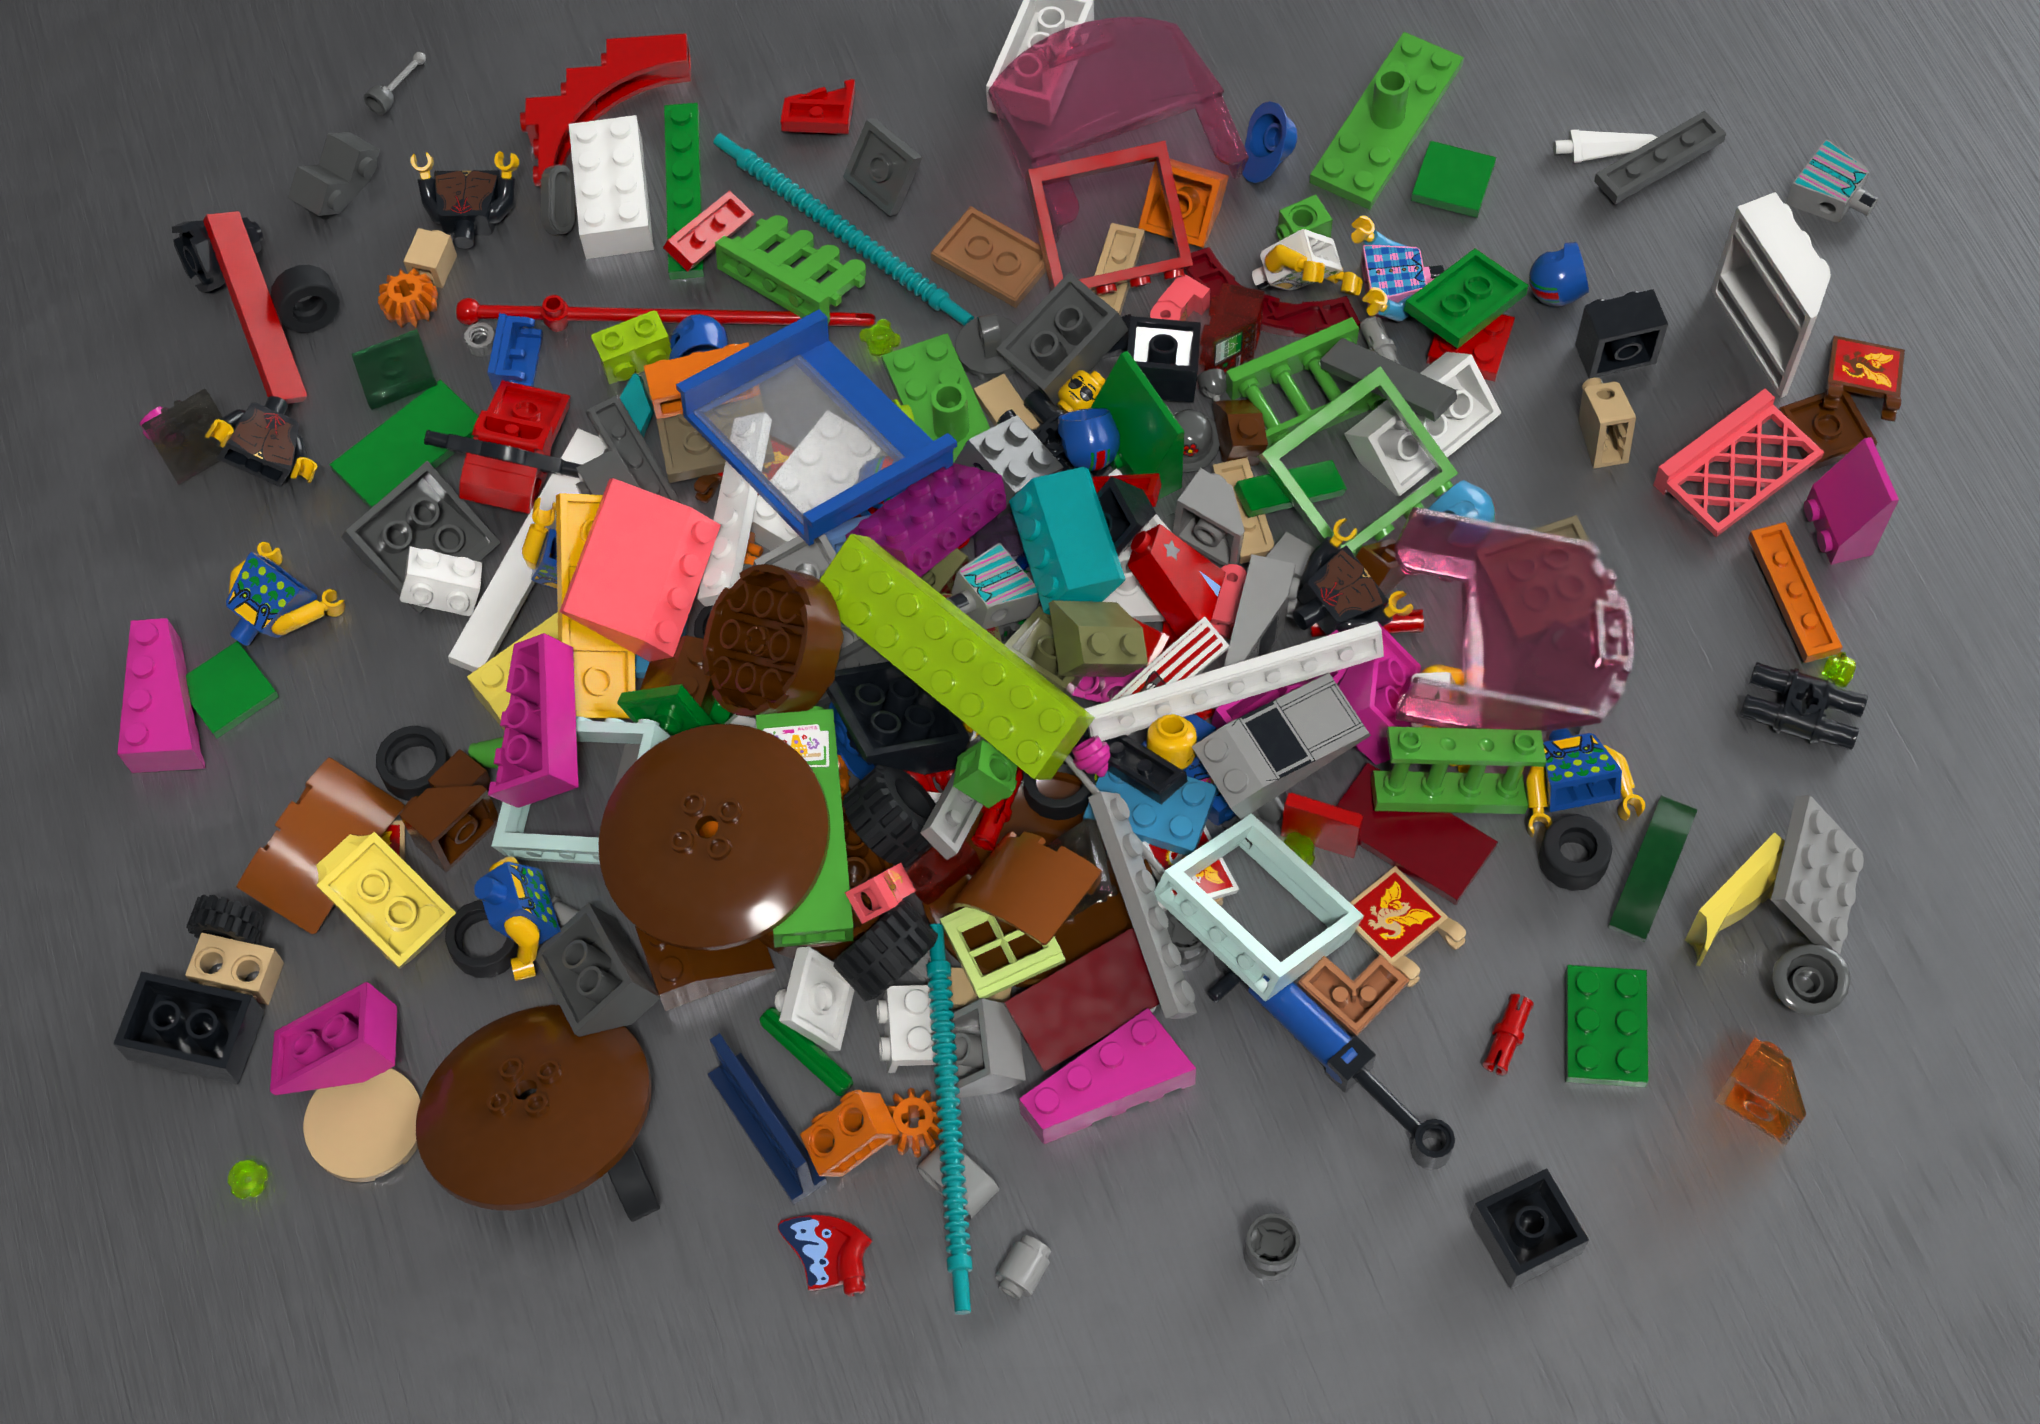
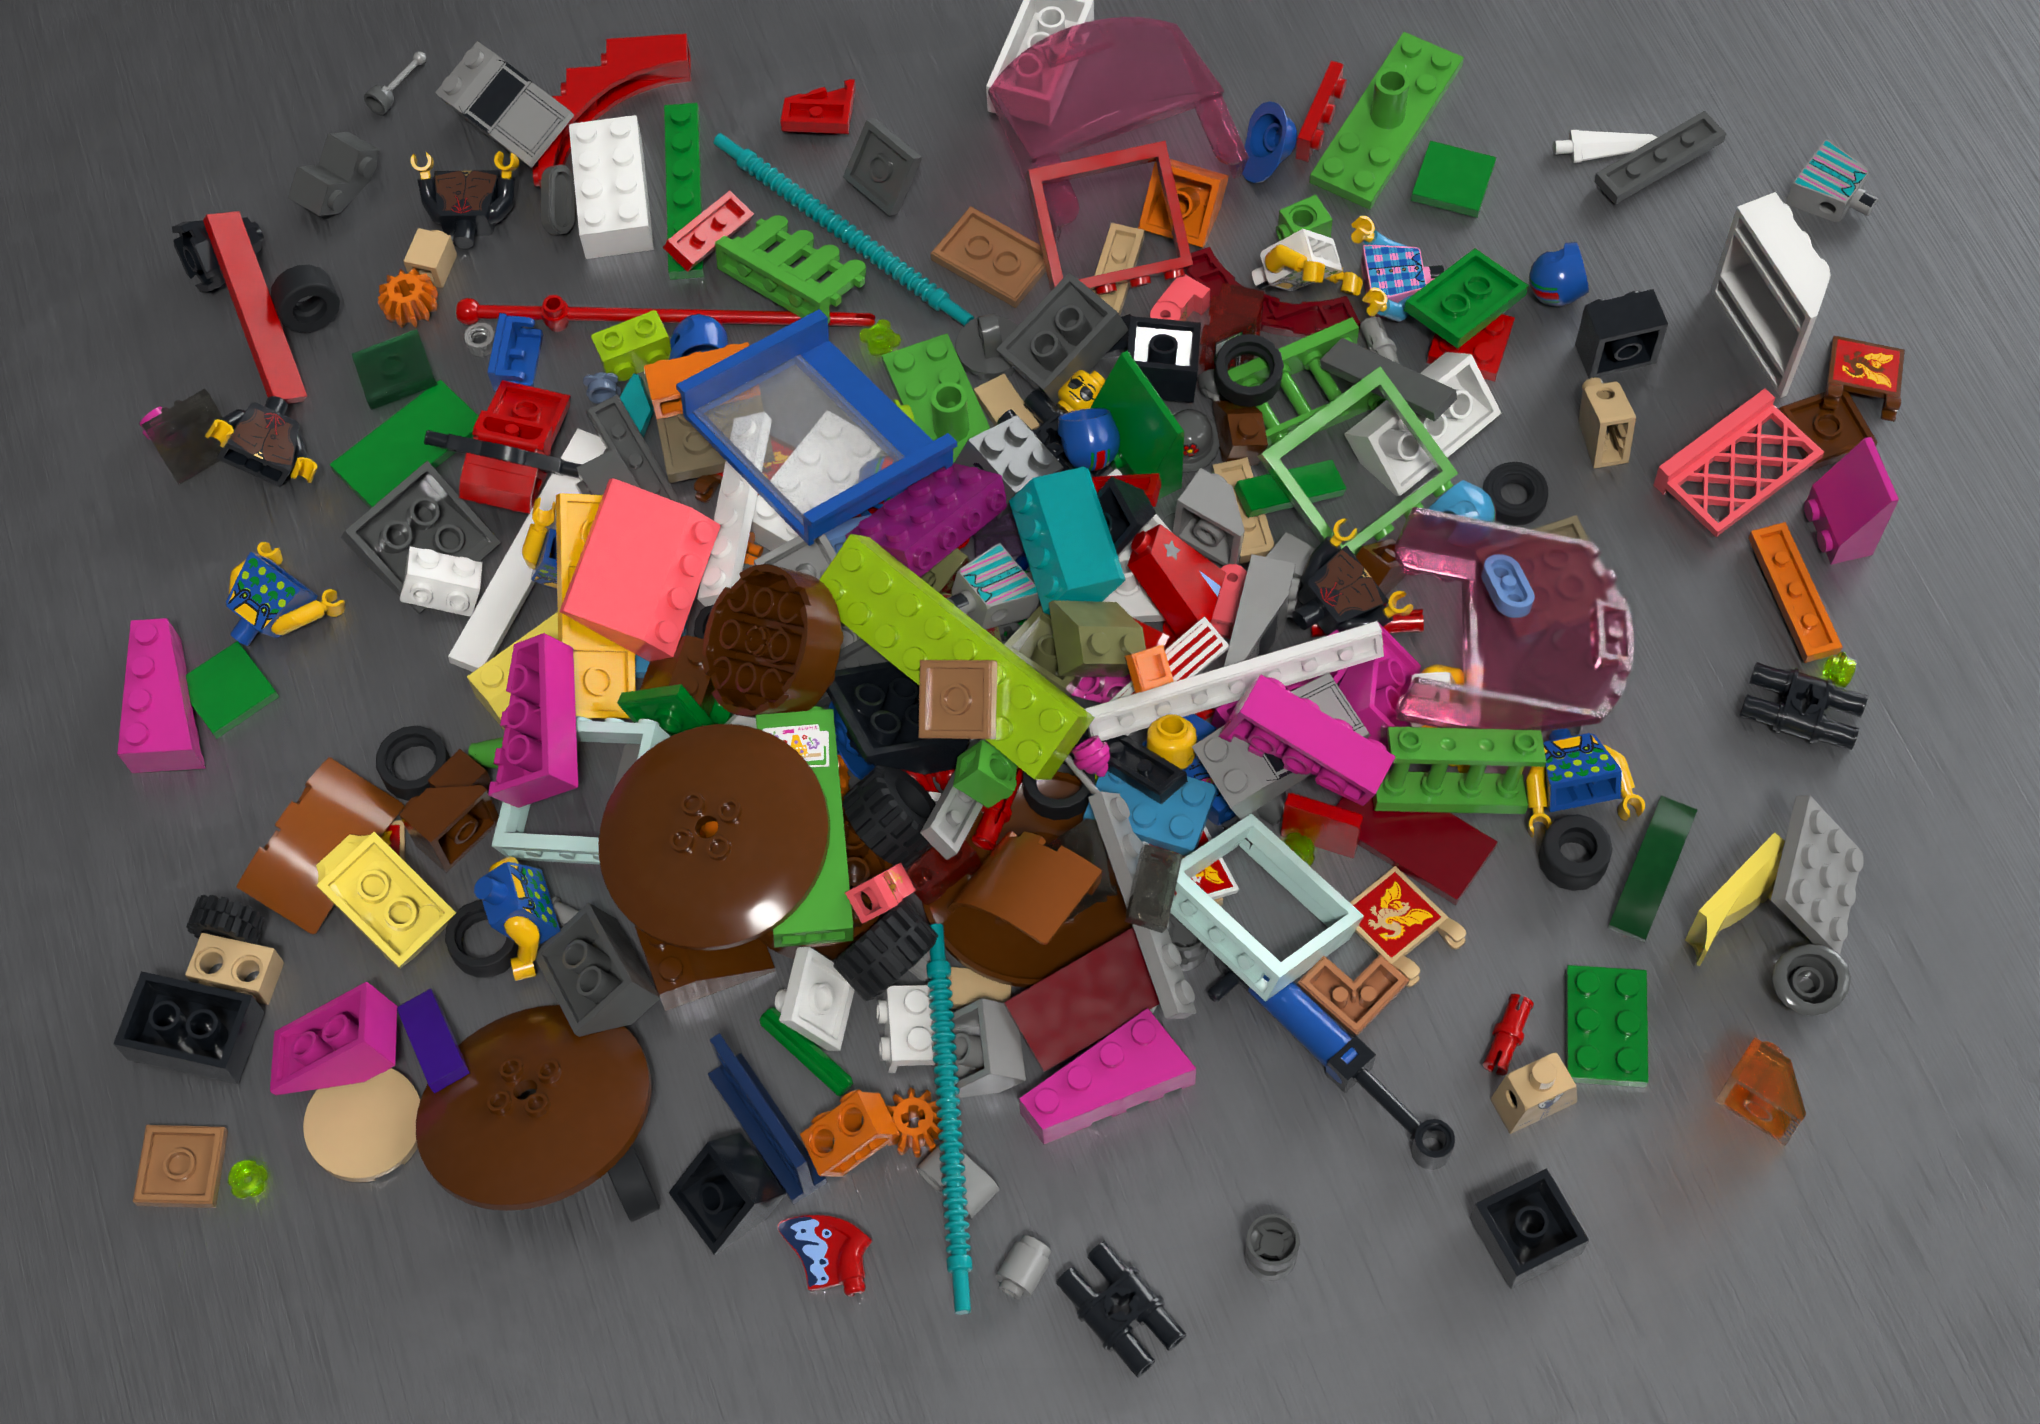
yellowish green piece [940,907,1066,999] -> none
none -> medium nougat tile [133,1125,228,1208]
none -> dark purple tile [397,988,470,1093]
none -> light grey slope [435,41,574,168]
none -> sand blue plate [583,372,621,404]
none -> black slope [669,1132,786,1255]
none -> medium nougat tile [919,660,997,739]
none -> black pin [1056,1241,1186,1378]
none -> orange tile [1125,645,1174,693]
none -> clear smoke plate [1125,844,1183,933]
none -> black tyre [1214,334,1284,407]
none -> dark pink wedge [1218,674,1396,806]
none -> red plate [1296,60,1347,162]
none -> medium blue plate [1481,554,1535,618]
none -> black tyre [1482,462,1549,526]
none -> tan torso [1490,1052,1577,1134]

